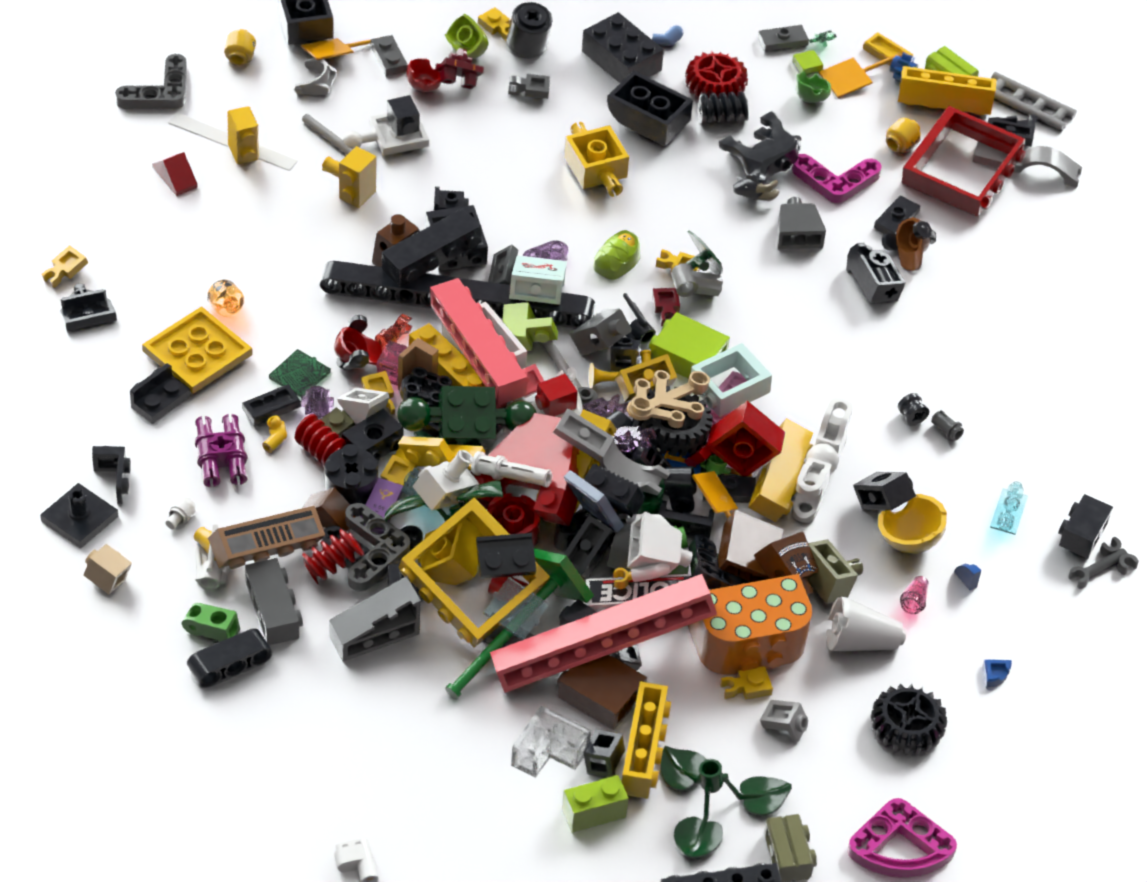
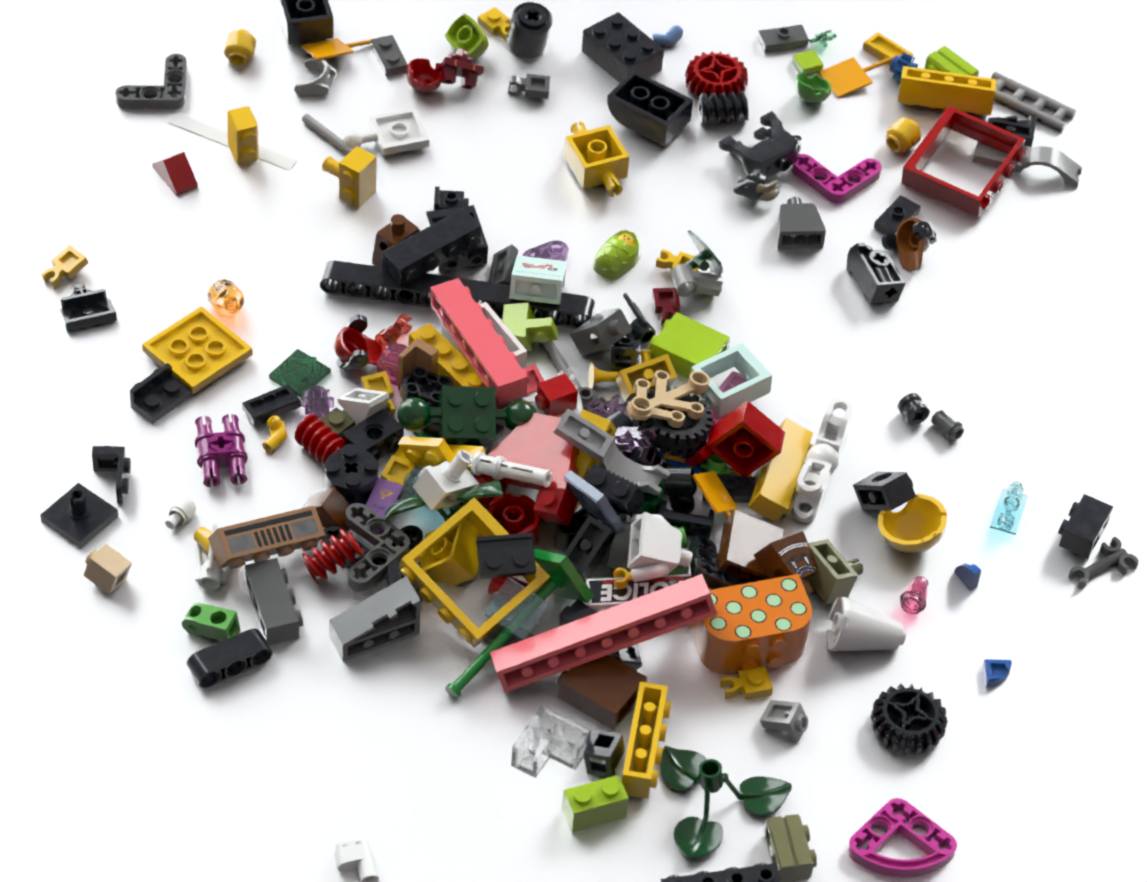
black brick [387,95,420,136] -> none

